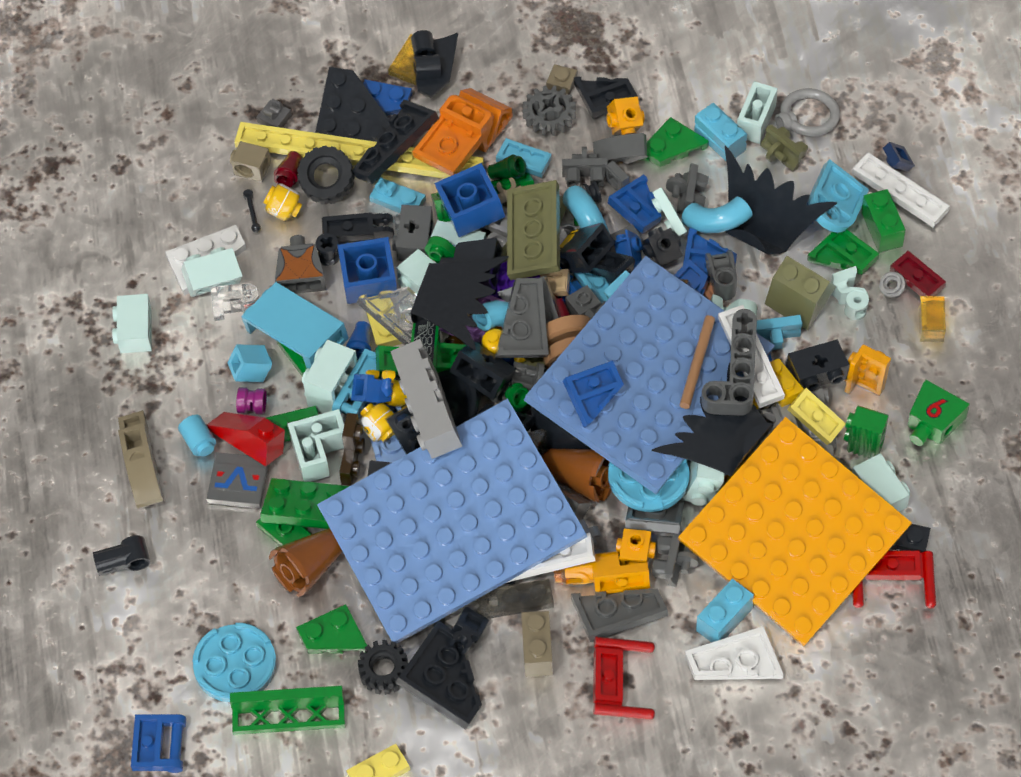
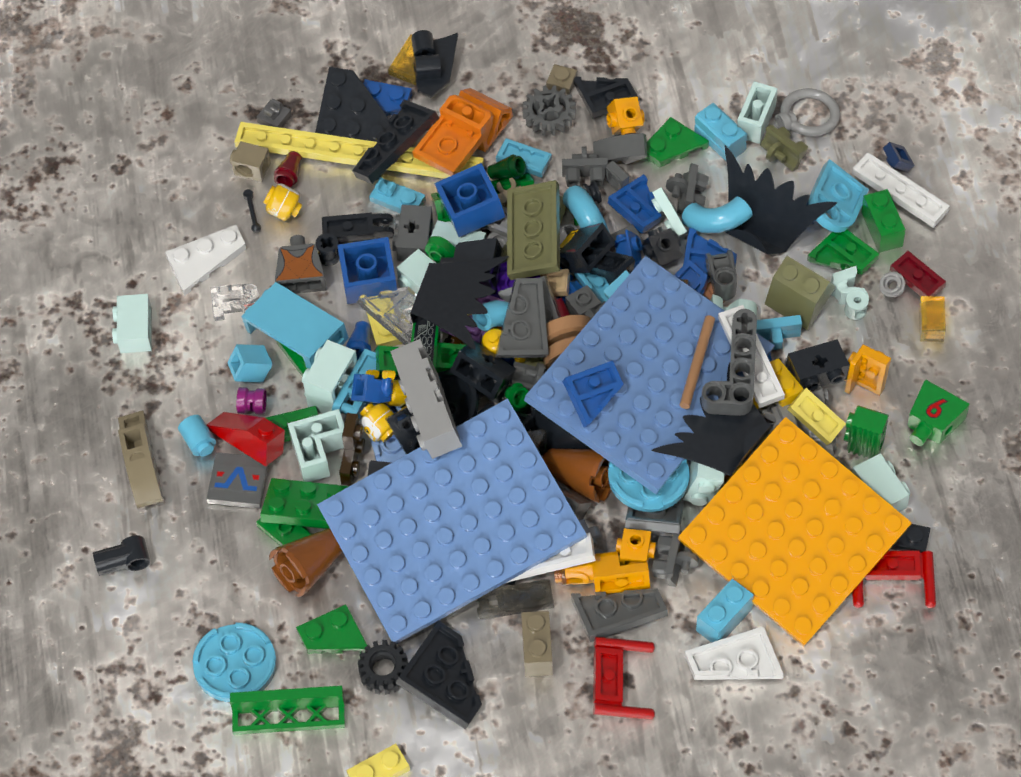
blue plate [131,714,186,773] -> none
light aqua brick [181,247,242,297] -> none
black tyre [297,146,355,205] -> none
black plate [449,606,489,654] -> none

